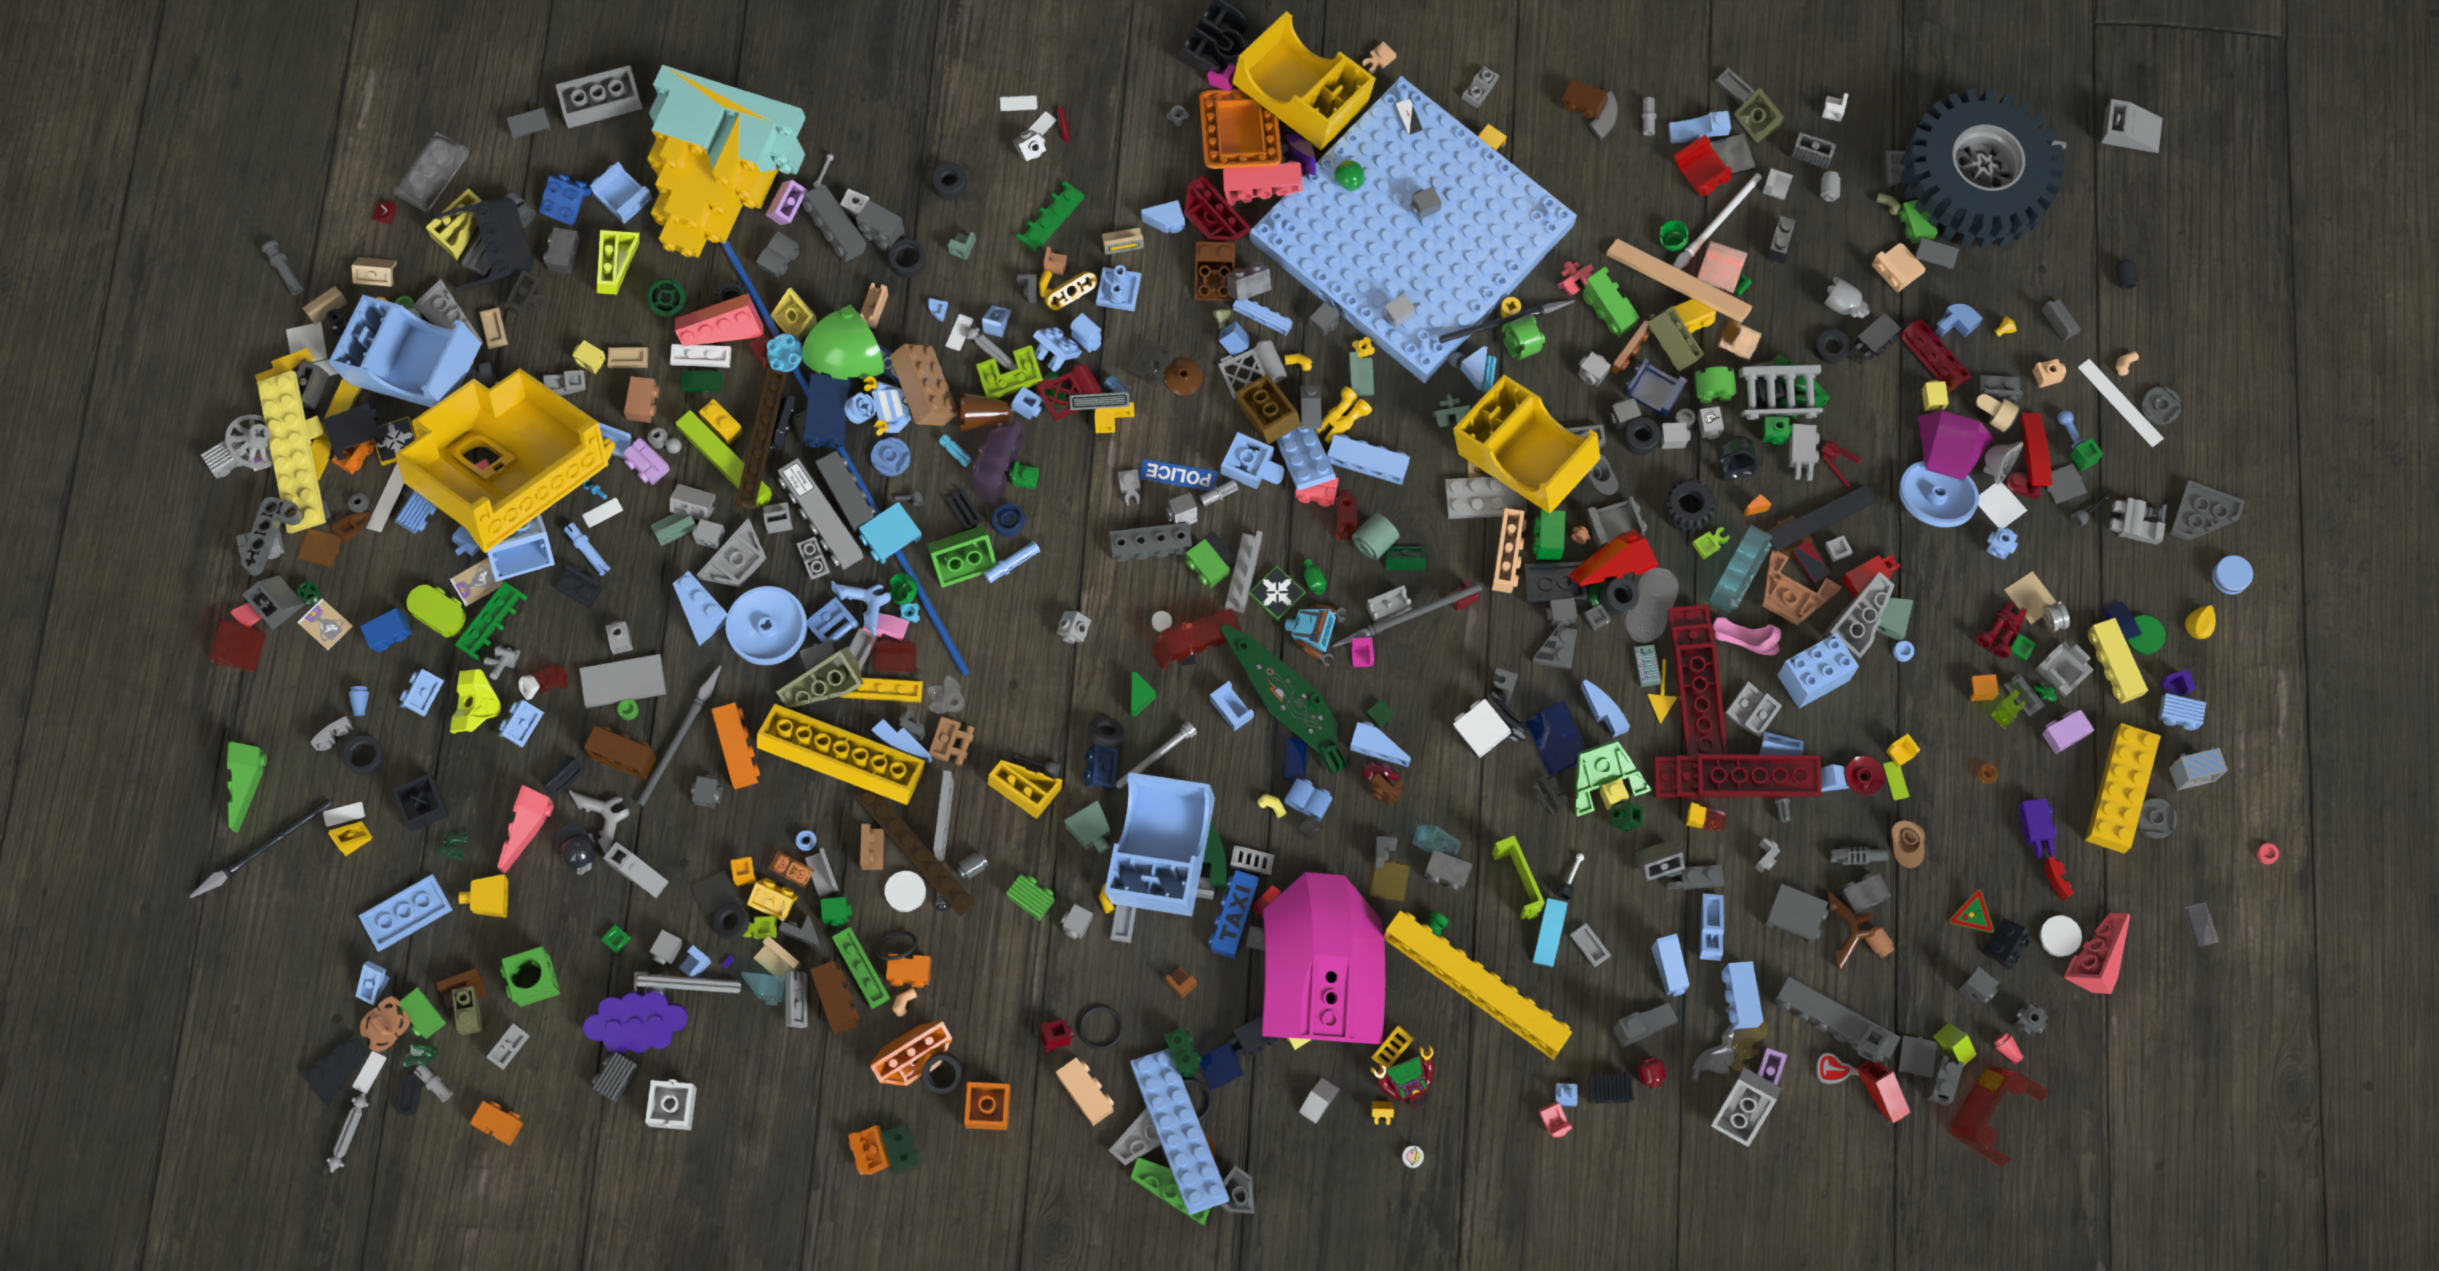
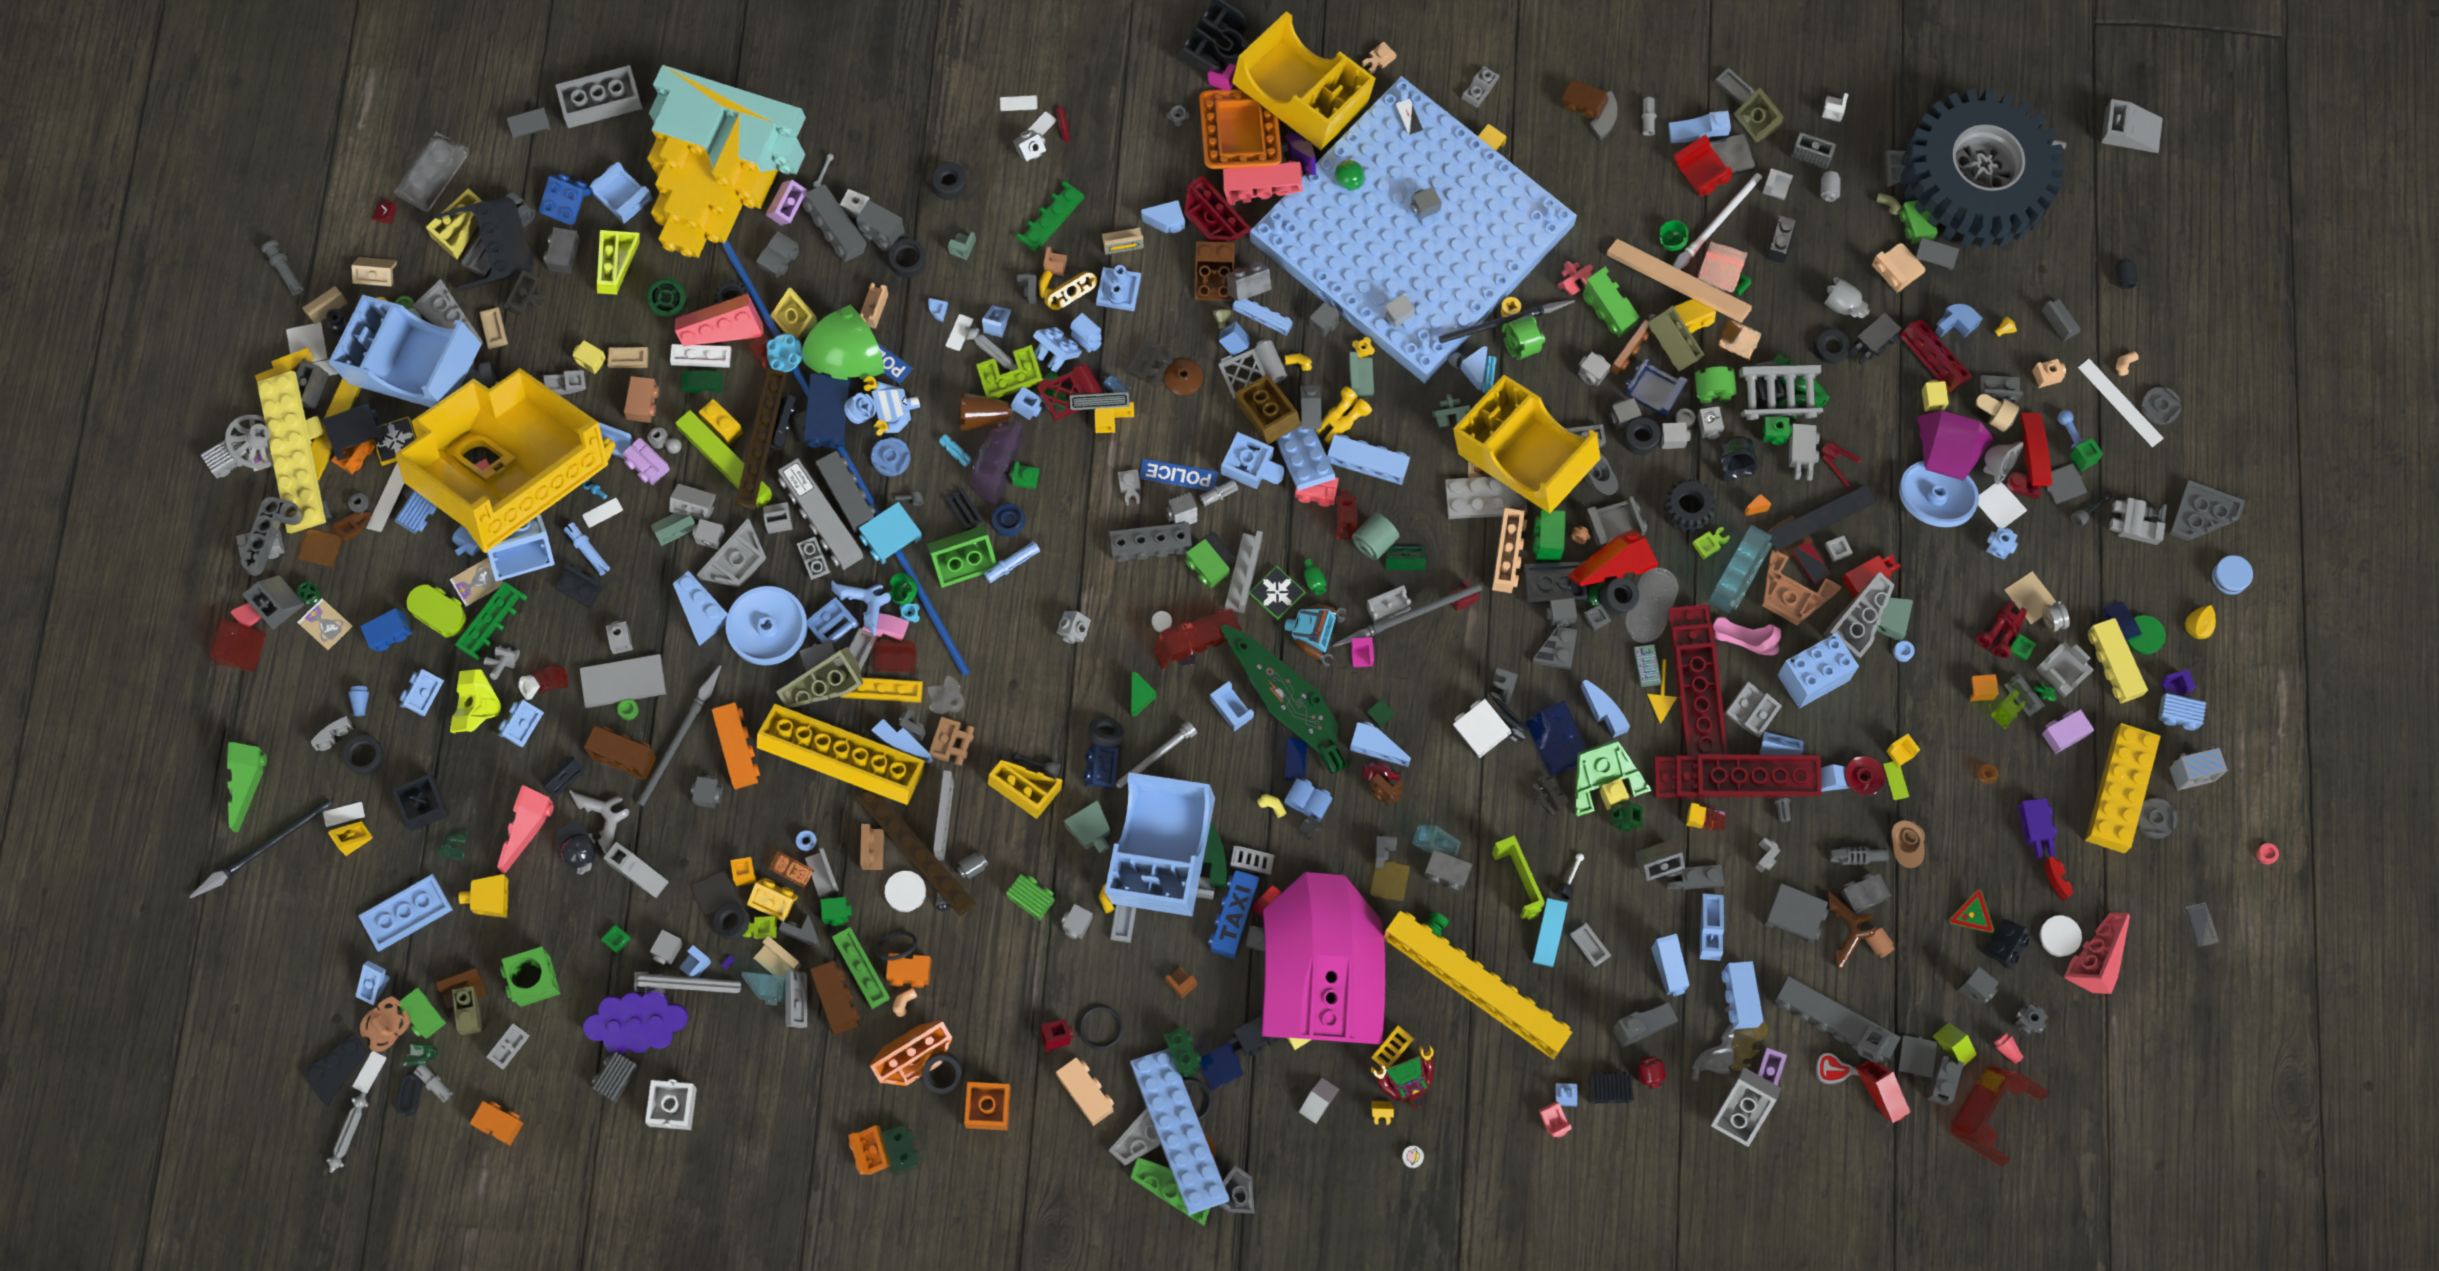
medium nougat brick [890,344,958,426] -> none

